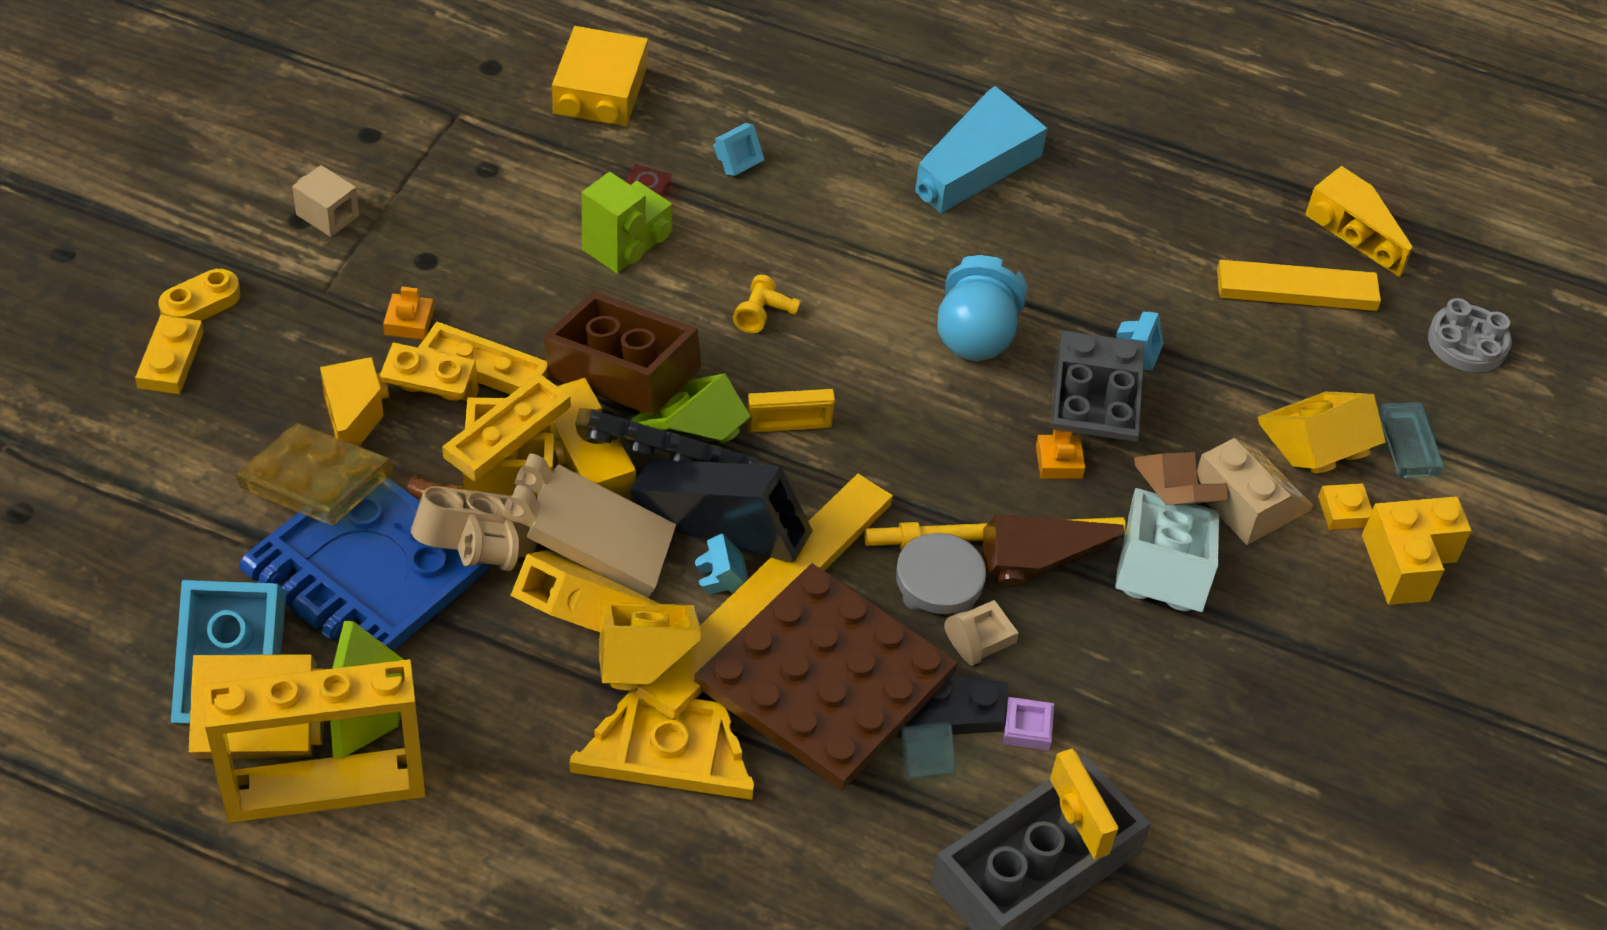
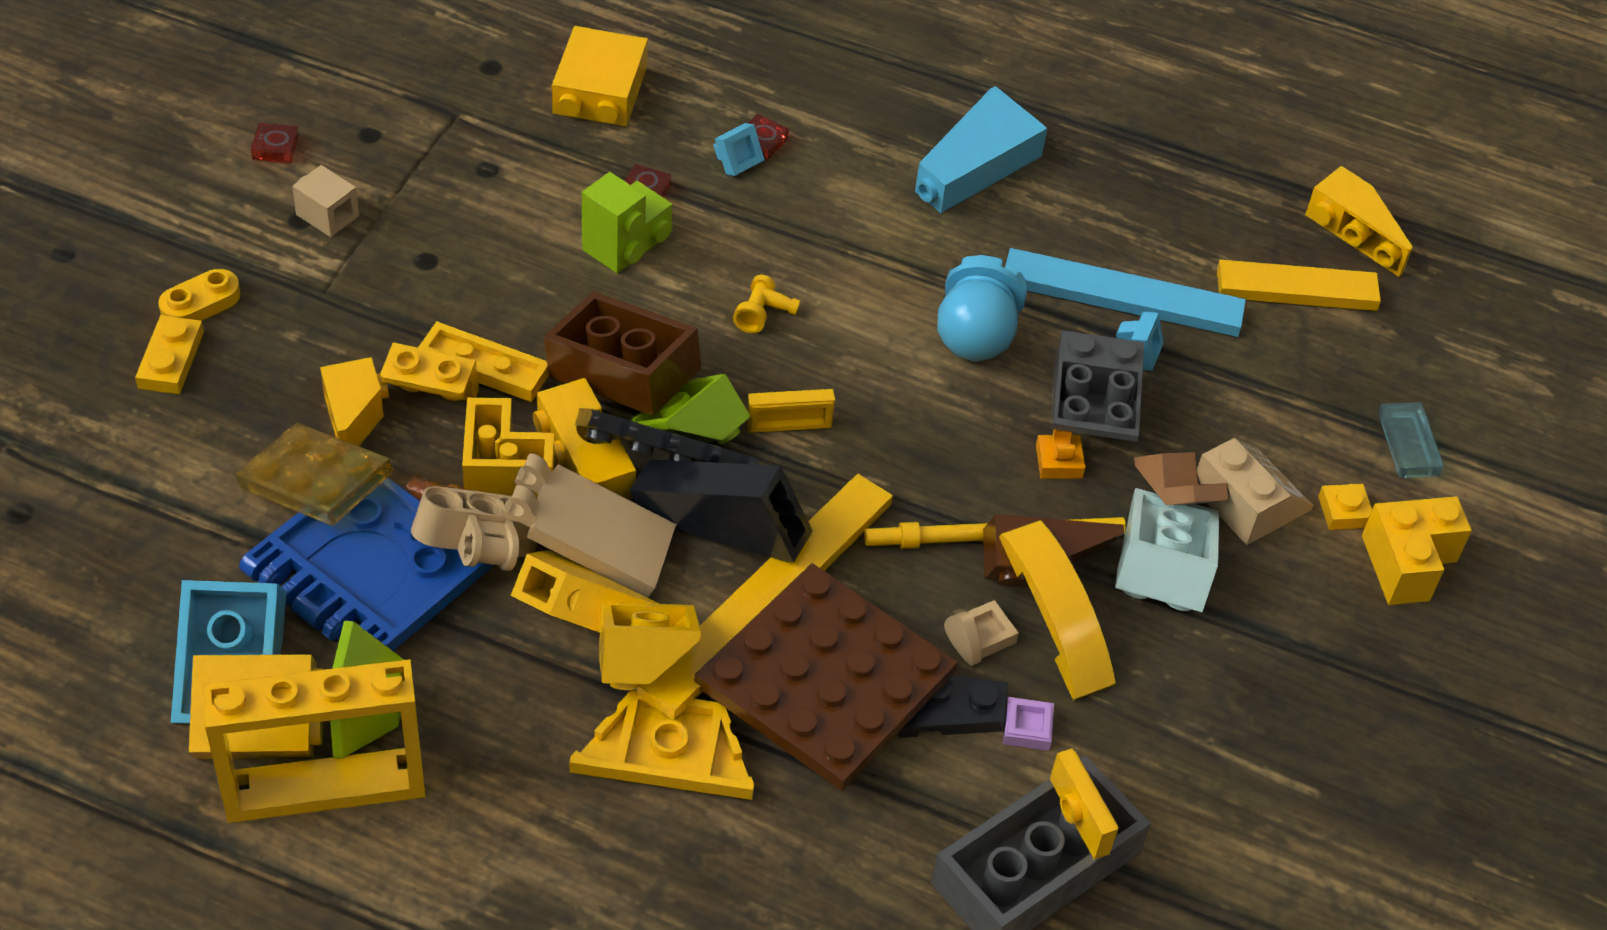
light orange tile [383,286,434,340] -> none
yellow plate [442,373,571,482] -> none
medium azure tile [695,533,748,594] -> none
light grey tile [896,533,986,614] -> none
clear light blue plate [901,722,955,778] -> none
yellow slope [1258,391,1386,473] -> none
light grey tile [1428,298,1512,373] -> none
none -> clear red tile [251,123,299,163]
none -> clear red tile [748,113,789,160]
none -> yellow slope [999,520,1116,701]
none -> medium azure tile [1005,248,1246,337]

